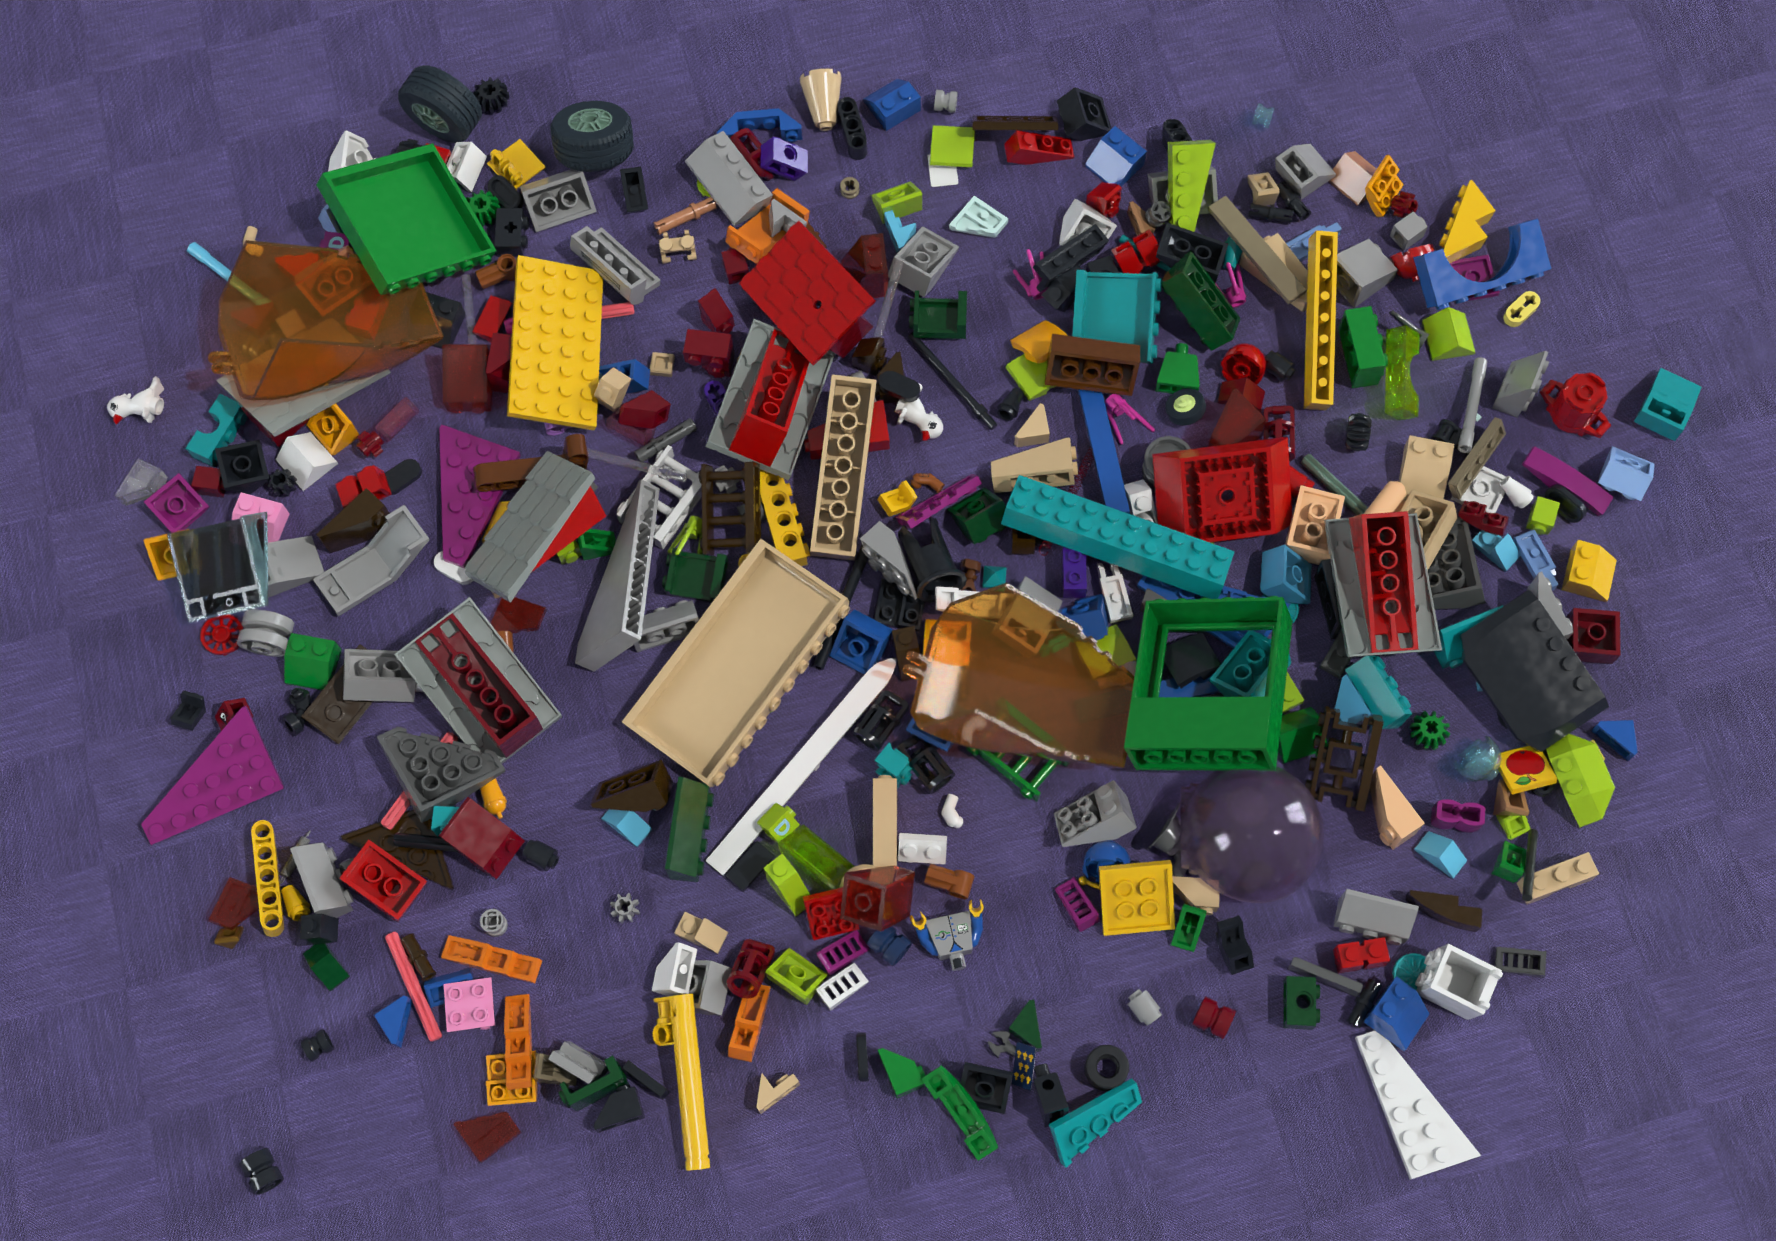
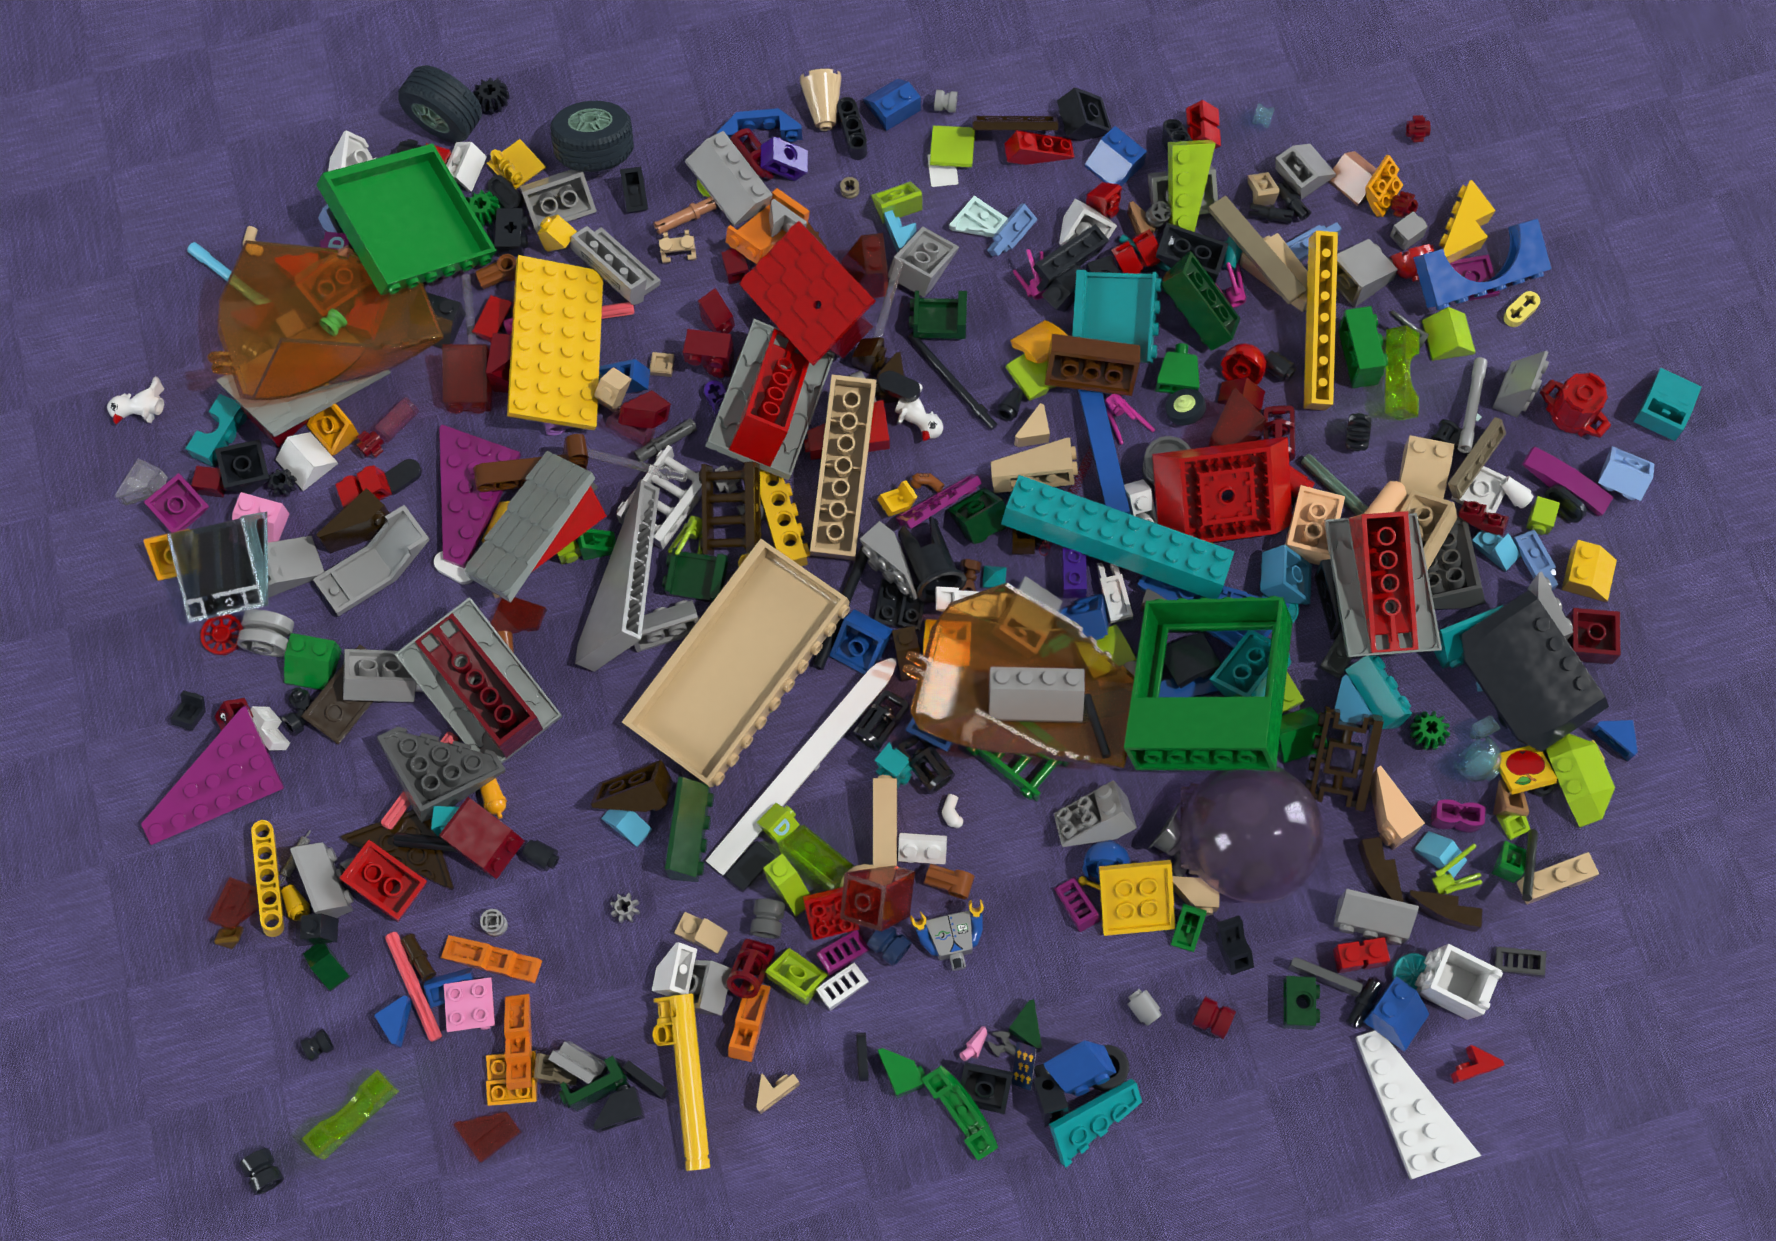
none -> white slope [250,706,290,750]
none -> clear neon green arch [302,1069,399,1160]
none -> bright green wheel [319,308,348,336]
none -> yellow slope [537,215,577,252]
none -> dark grey wheel [750,899,785,939]
none -> bright pink bar [959,1026,987,1061]
none -> medium blue hinge [987,203,1037,257]
none -> light grey slope [989,667,1085,723]
none -> blue slope [1043,1040,1116,1096]
none -> black bar [1084,694,1111,759]
none -> red piece [1186,100,1221,149]
none -> dark brown slope [1358,837,1403,902]
none -> dark red gear [1406,115,1431,142]
none -> lime plant [1432,844,1482,894]
none -> red slope [1450,1045,1505,1084]
none -> clear light blue slope [1469,716,1501,739]

